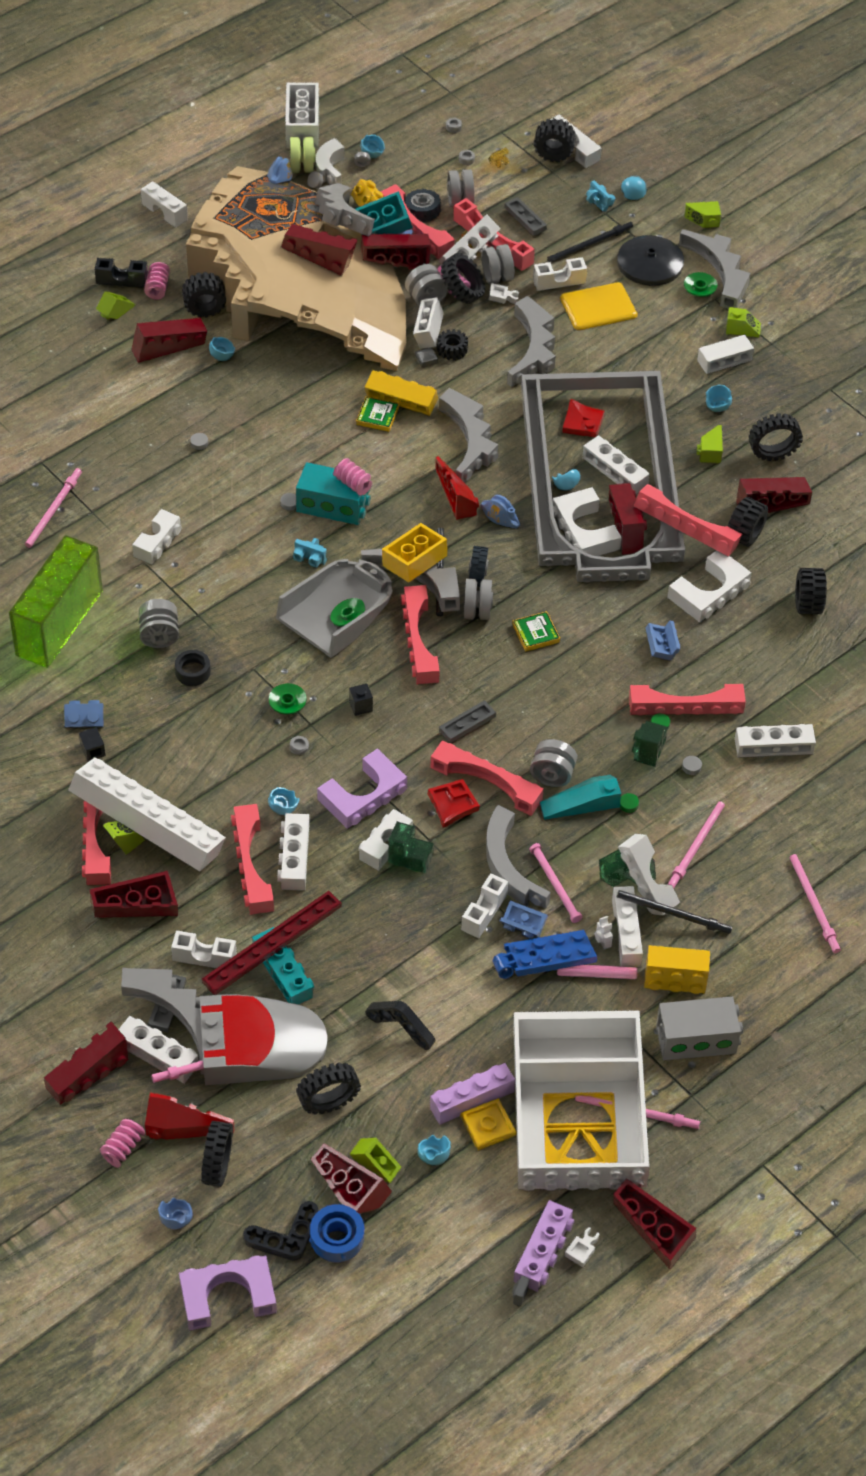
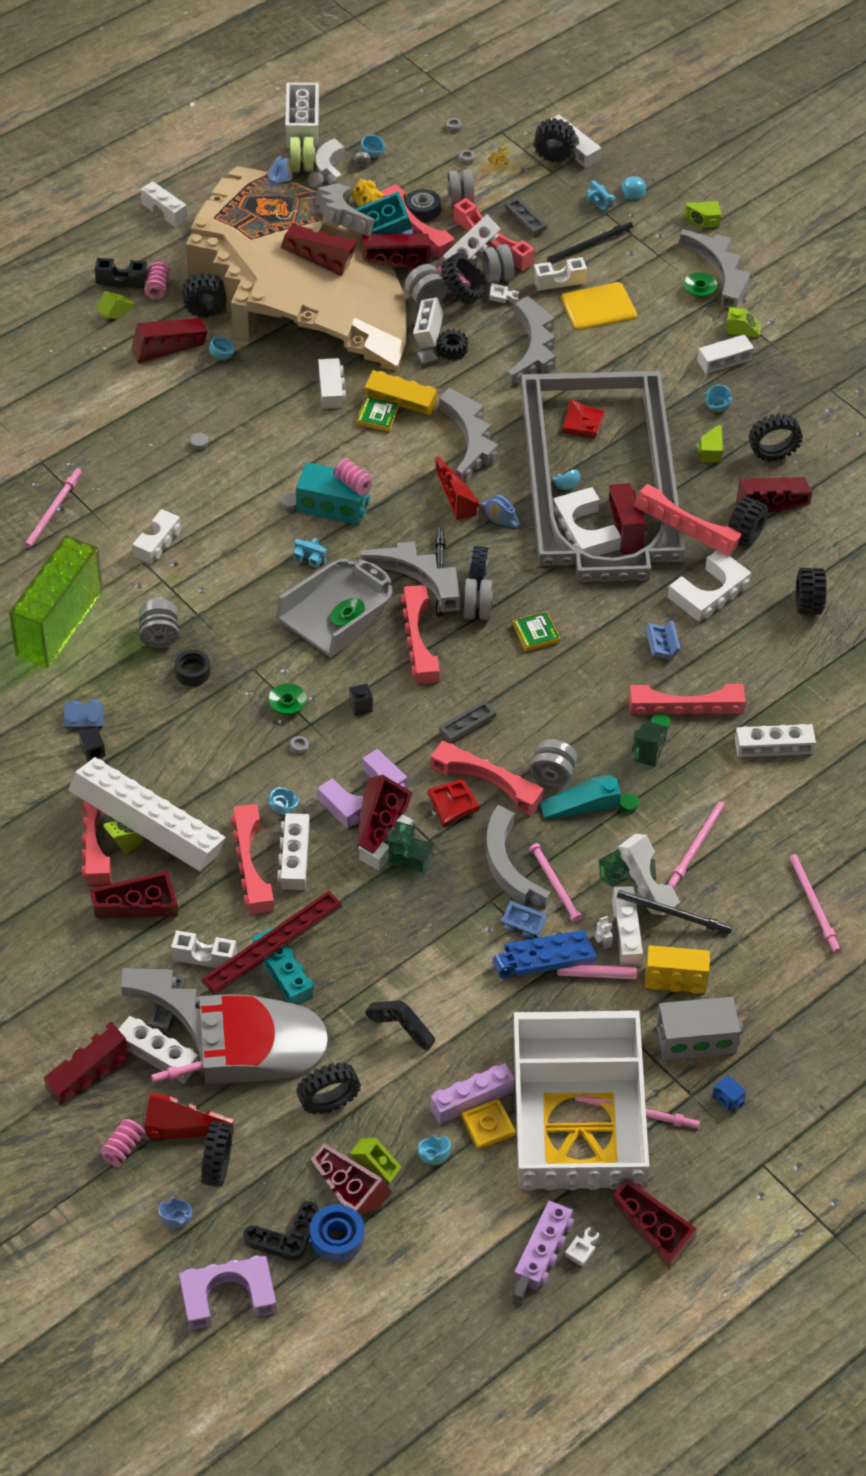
yellow brick [382,523,448,582] -> none
white arch [461,874,508,938] -> none
white brick [583,435,649,494] -> none
black dish [617,235,684,286] -> none
light grey tile [682,756,702,775] -> none
none -> white brick [318,358,346,409]
none -> dark red wedge [357,775,412,854]
none -> blue window [711,1075,746,1112]

